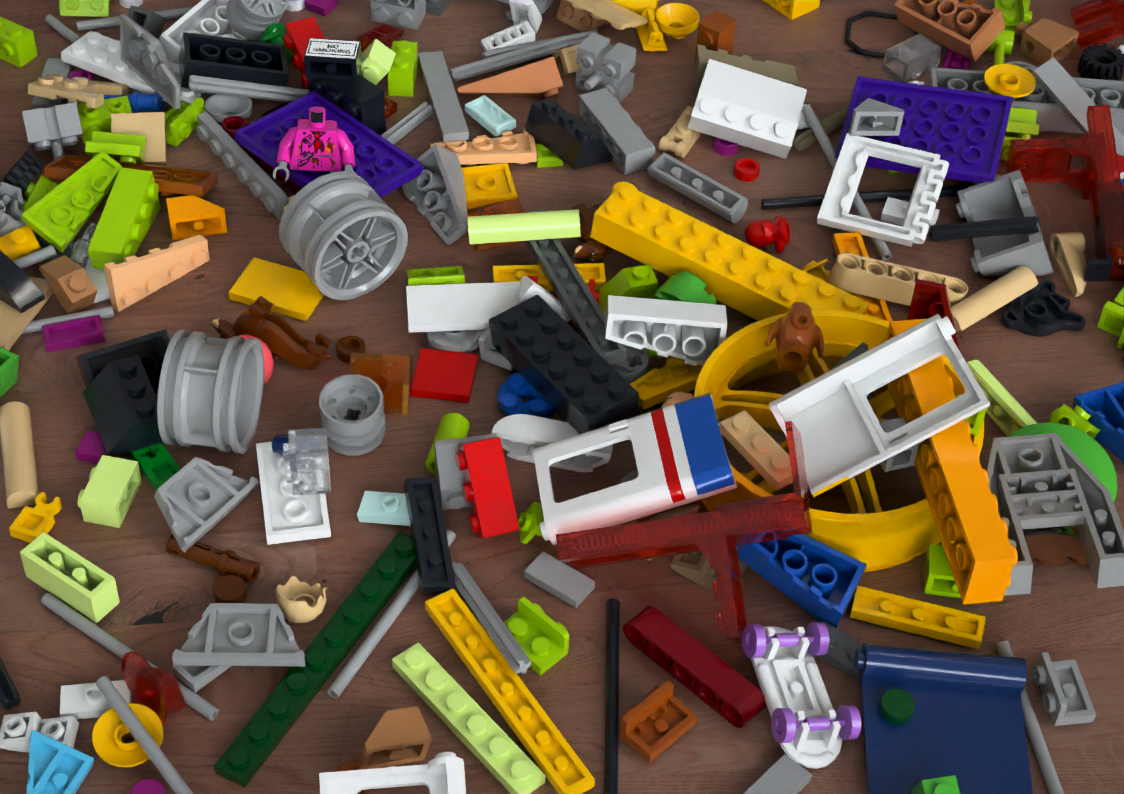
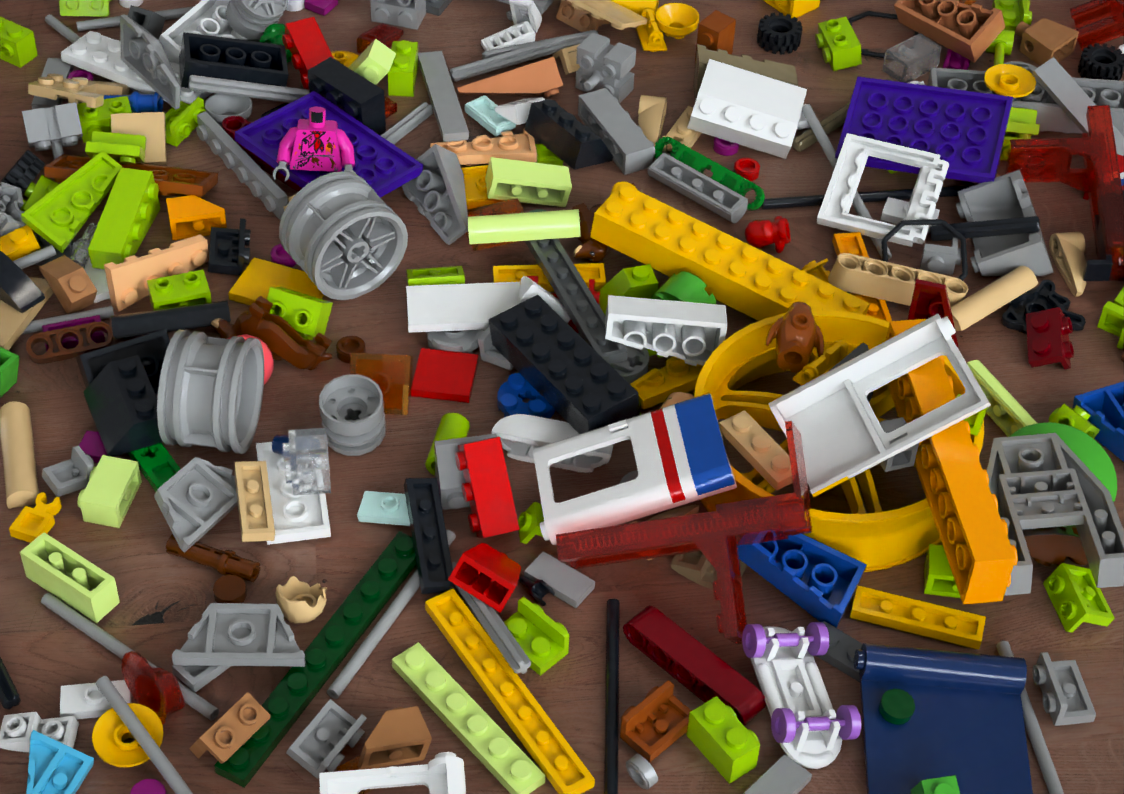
black brick [304,38,362,81] -> none
light grey slope [849,98,905,136] -> none
none -> reddish brown beam [26,322,113,364]
none -> light grey bracket [42,445,94,497]
none -> black brick [111,300,231,339]
none -> lime brick [147,269,212,310]
none -> medium nougat bracket [189,692,270,764]
none -> black bracket [208,218,251,275]
none -> tan plate [234,461,275,542]
none -> lime brick [267,287,333,340]
none -> magenta tile [270,243,297,267]
none -> light grey bracket [286,699,367,779]
none -> red torso [448,543,521,613]
none -> yellowish green brick [485,157,572,207]
none -> white slope [495,97,545,125]
none -> black hand [518,573,555,606]
none -> light grey tile [626,754,658,790]
none -> tan piece [638,95,667,146]
none -> green piece [654,137,765,211]
none -> lime brick [687,696,760,784]
none -> black tyre [757,13,802,55]
none -> yellow hinge [793,340,848,385]
none -> lime brick [815,16,862,71]
none -> black piece [881,219,968,281]
none -> light grey bracket [920,237,961,275]
none -> dark red bracket [1026,307,1074,369]
none -> lime bracket [1043,563,1115,633]

